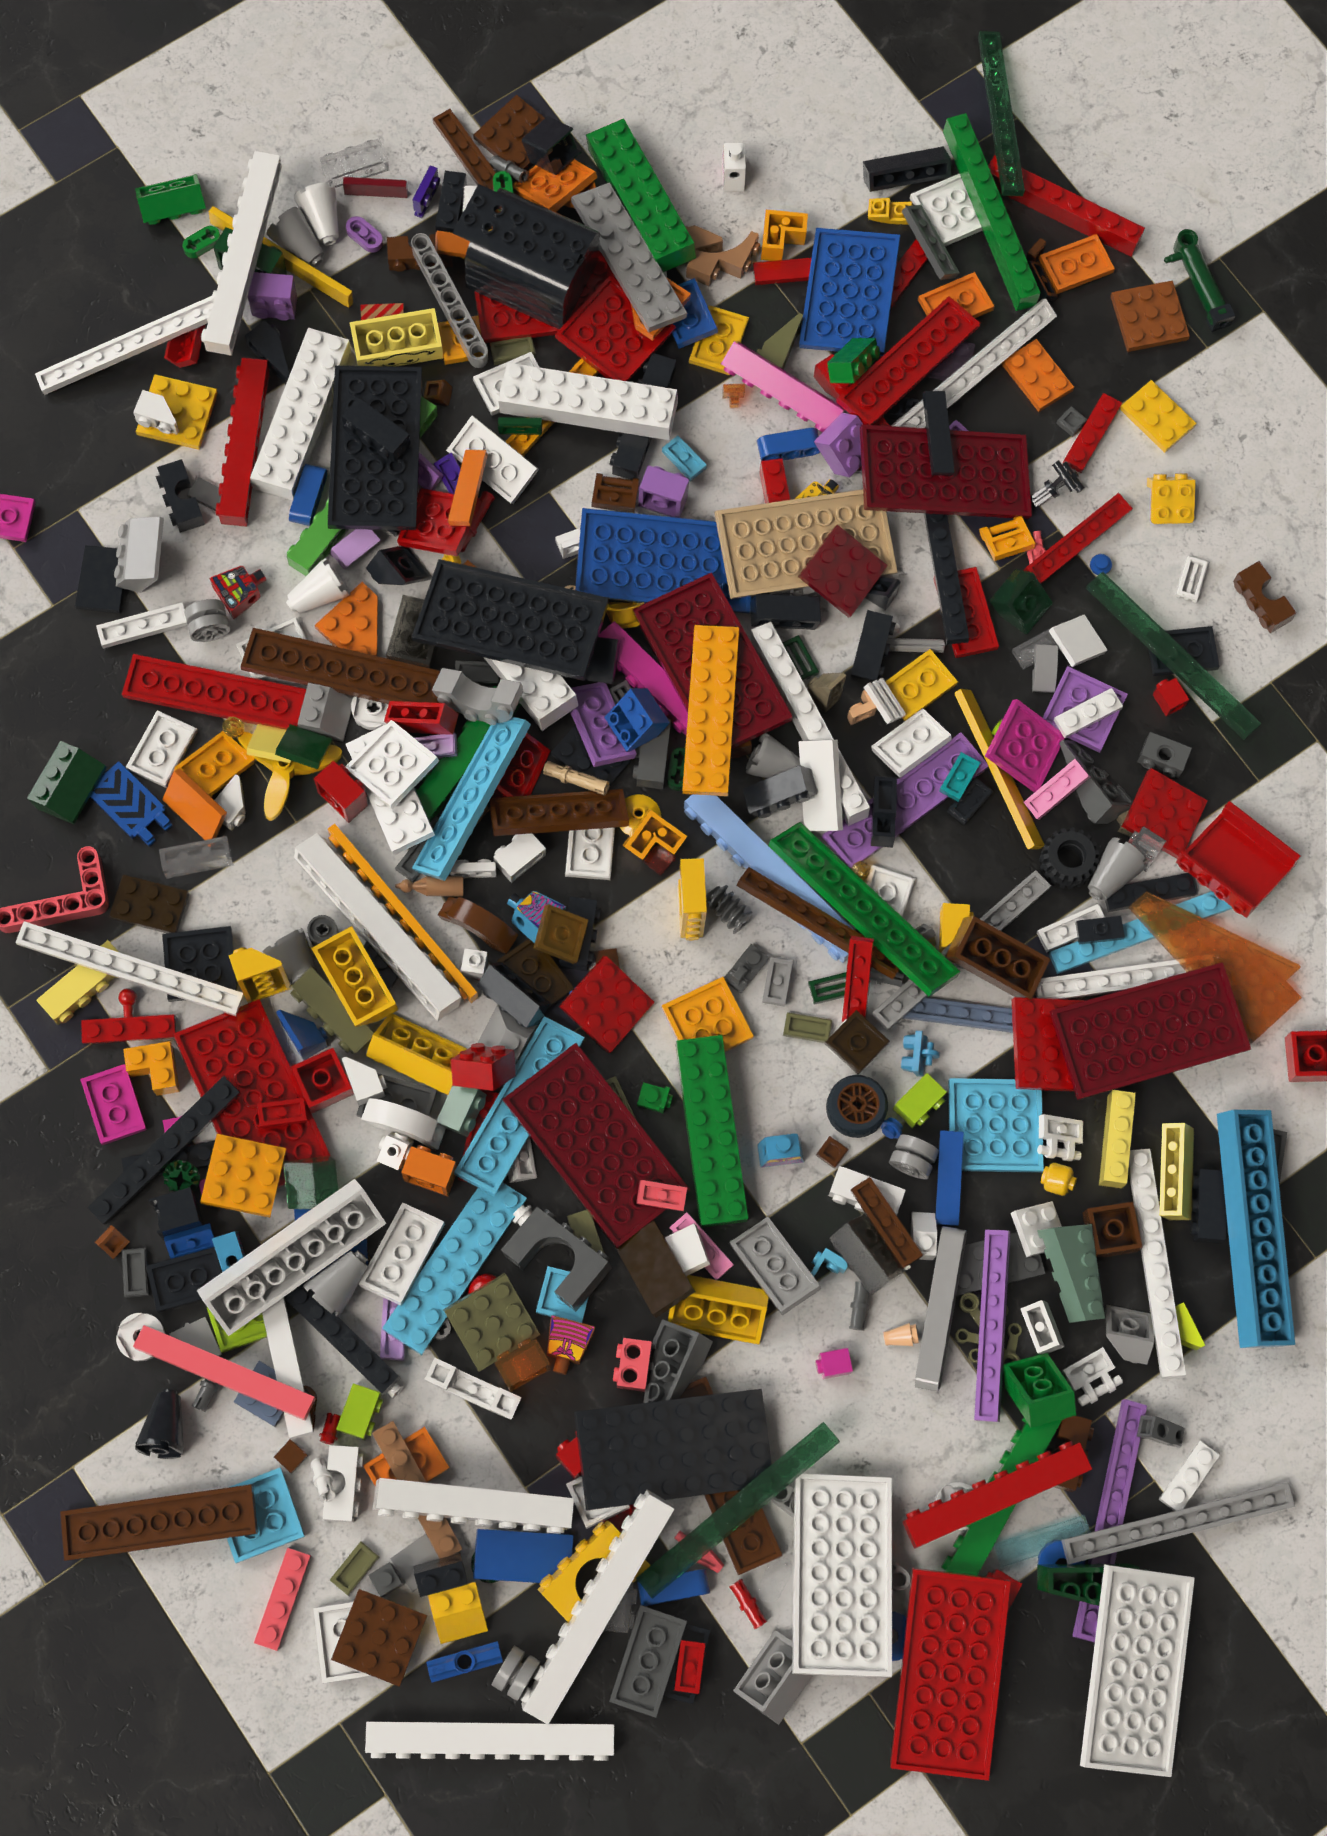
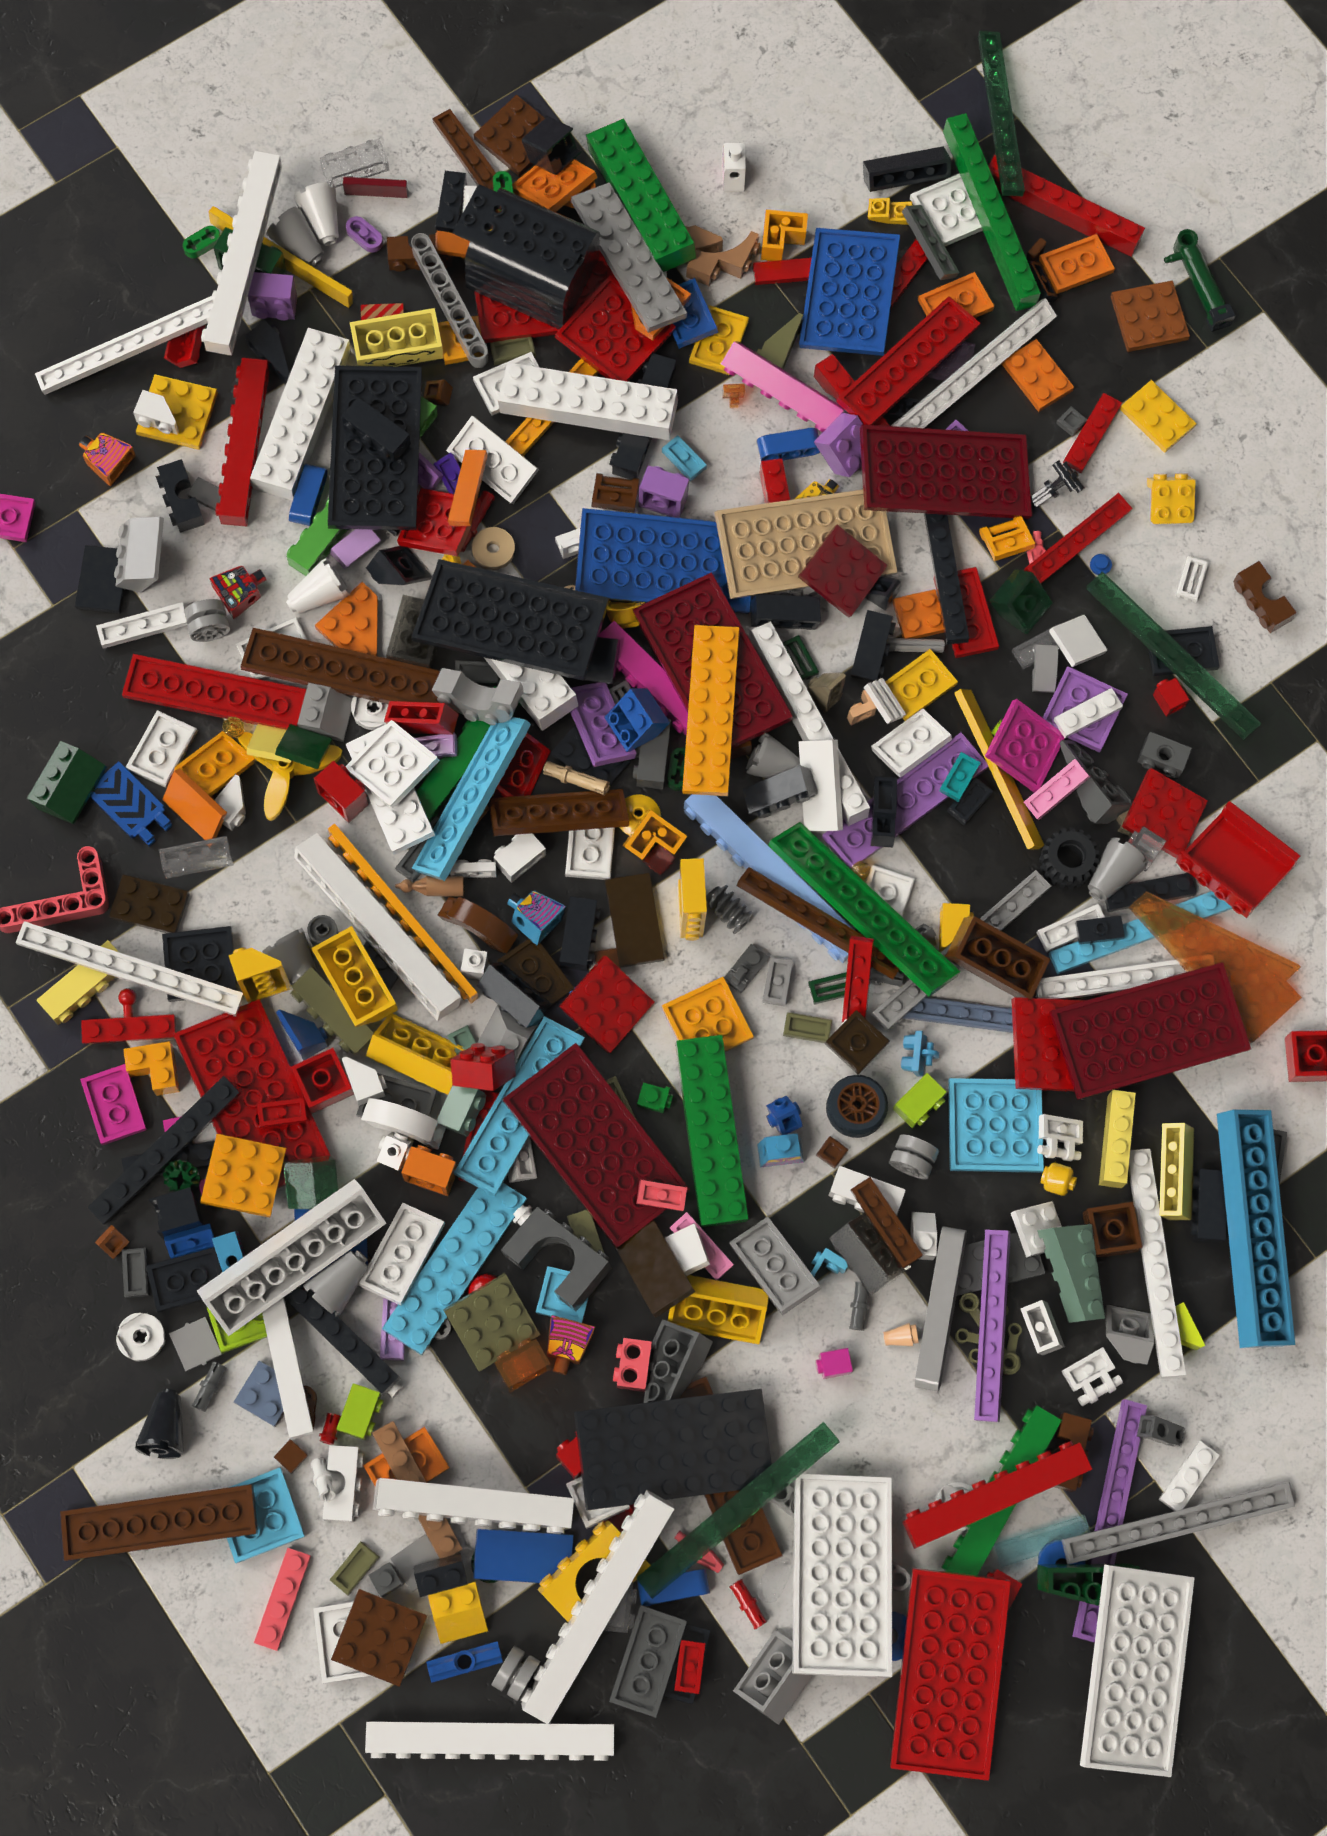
coral tile [133,1325,316,1421] -> none
green slope [135,174,206,225] -> none
dark purple plate [412,165,440,218] -> none
white slope [424,1358,521,1420] -> none
dark grey pin [490,155,529,183] -> none
dark green tile [498,417,542,435] -> none
pearl gold plate [533,904,588,964] -> none
green brick [827,338,880,383] -> none
blue plate [880,1117,903,1139] -> none
black tile [922,391,955,476] -> none
blue tile [935,1130,964,1225] -> none
green brick [1003,1353,1076,1428] -> none
none -> torso [79,433,136,487]
none -> sand green tile [447,1025,476,1055]
none -> tan tile [472,527,515,570]
none -> dark brown tile [605,873,664,968]
none -> blue brick [766,1095,803,1135]
none -> orange plate [892,589,944,639]

